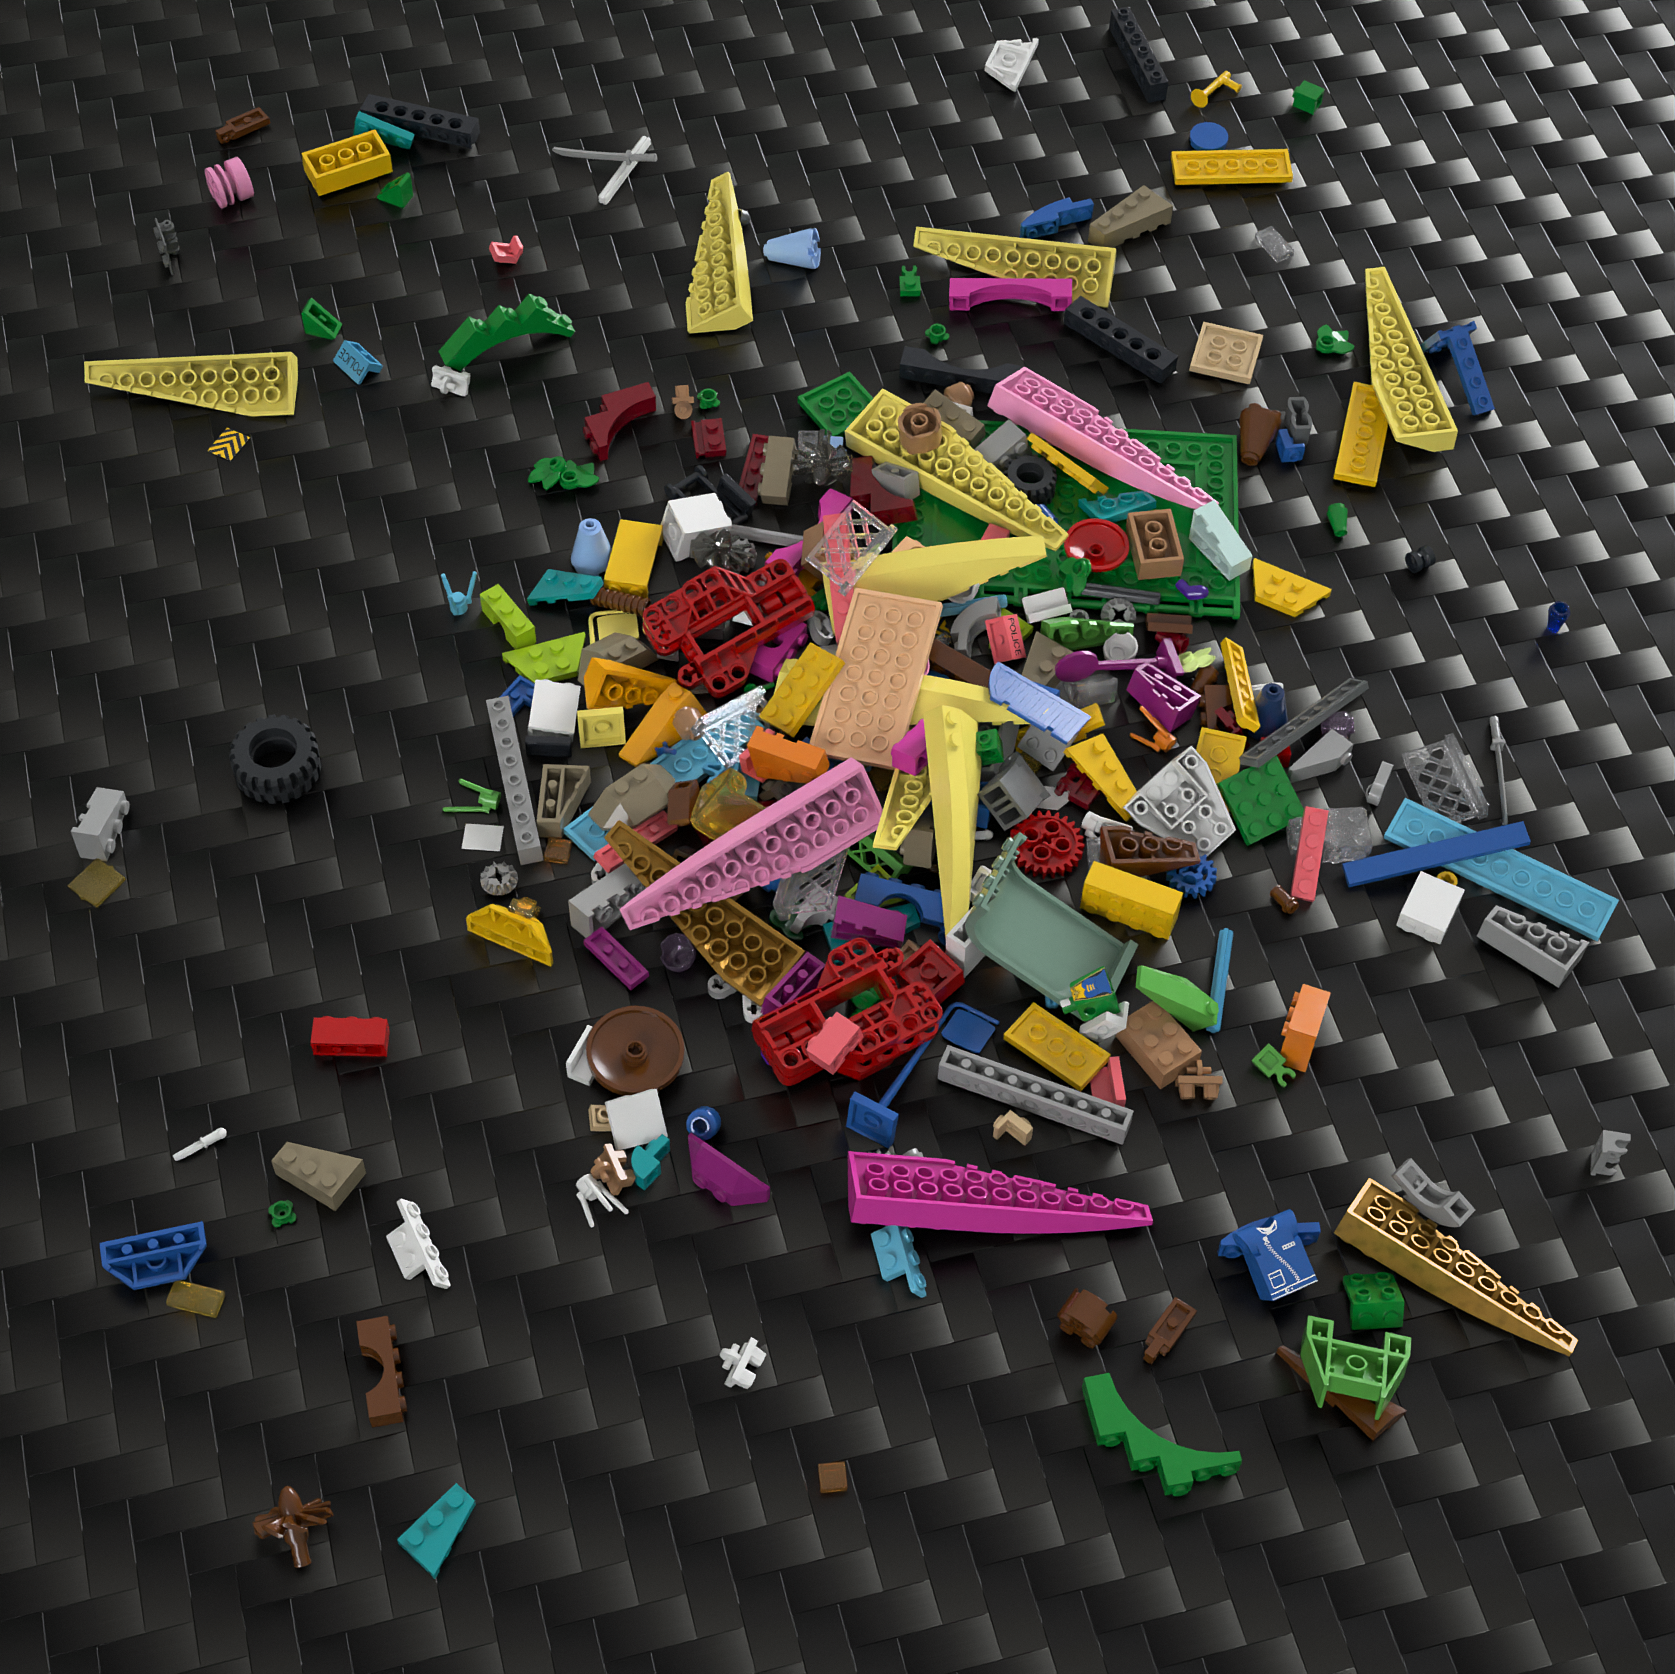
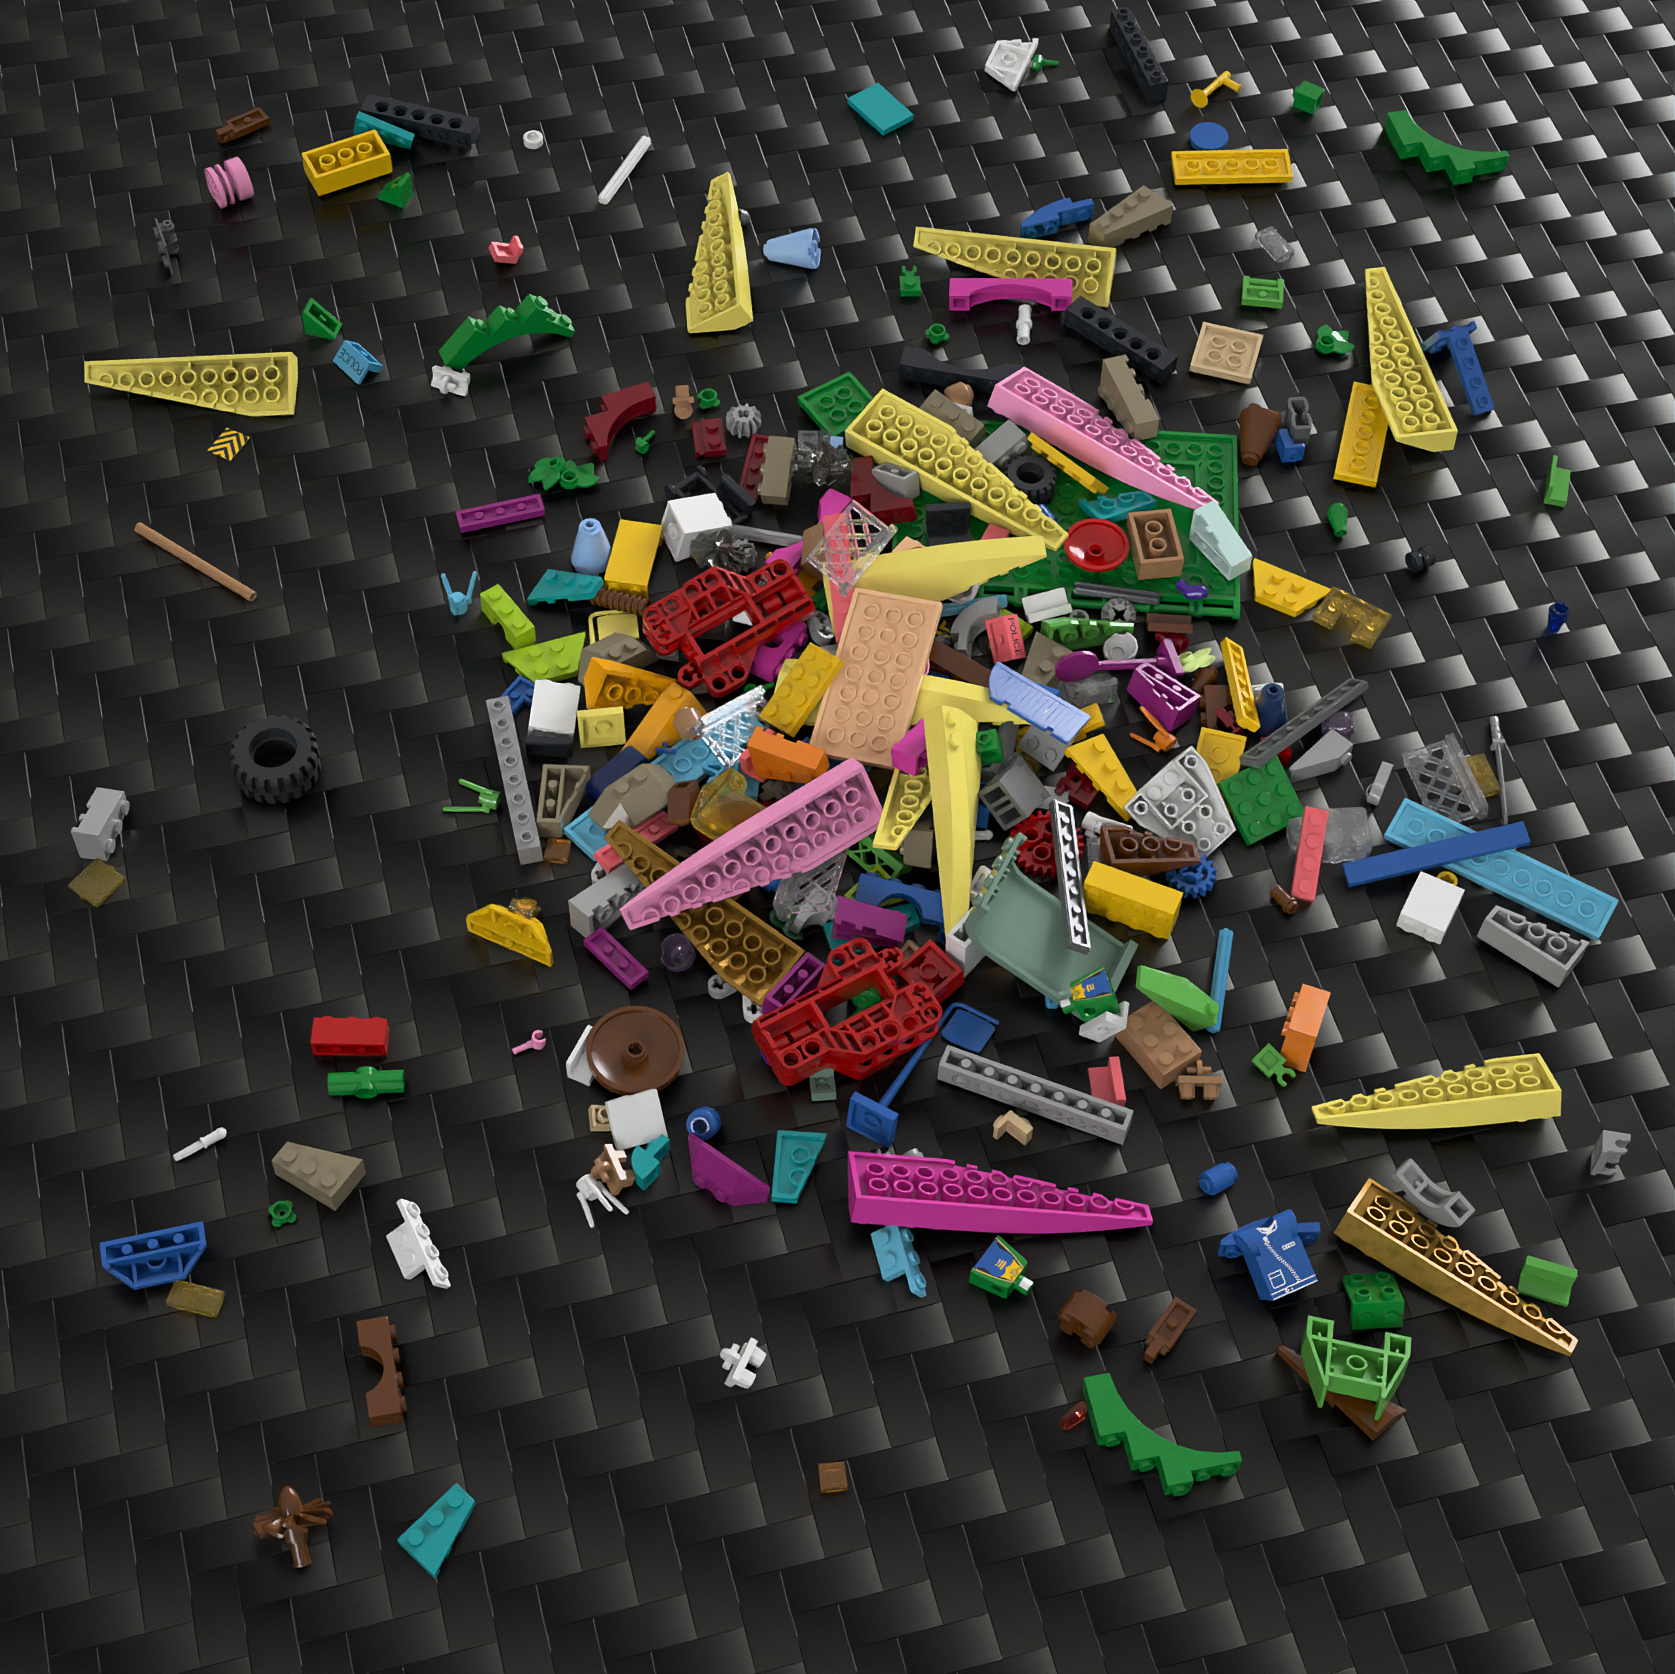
white sticker [462,824,504,851] -> none
light grey gear [480,861,518,895] -> none
light grey sword [552,147,657,165] -> none
coral brick [806,1012,864,1075] -> none
medium nougat brick [898,403,942,455] -> none
yellow plate [1004,1002,1111,1092] -> none
green plate [1059,557,1091,597] -> none
none -> medium nougat piece [134,522,257,602]
none -> green piece [328,1066,404,1099]
none -> magenta plate [456,494,545,533]
none -> bright pink hand [512,1030,546,1055]
none -> white tile [523,130,543,149]
none -> clear blue beam [586,745,649,800]
none -> green hand [635,430,655,454]
none -> light grey gear [726,403,761,439]
none -> teal wing [772,1130,827,1203]
none -> sand green slope [809,1068,836,1101]
none -> teal tile [847,83,914,136]
none -> black bracket [925,502,972,546]
none -> torso [969,1236,1034,1298]
none -> white pin [1016,304,1032,345]
none -> green hand [1031,54,1059,70]
none -> dark grey tile [1049,799,1091,955]
none -> clear red tile [1059,1400,1088,1431]
none -> dark tan wedge [1098,355,1159,441]
none -> blue brick [1199,1162,1238,1196]
none -> bright green plate [1241,275,1284,309]
none -> clear yellow plate [1312,586,1392,649]
none -> light yellow wedge [1312,1053,1561,1129]
none -> green arch [1384,110,1509,185]
none -> clear yellow plate [1461,753,1501,798]
none -> bright green panel [1517,1255,1578,1307]
none -> bright green panel [1544,455,1571,507]

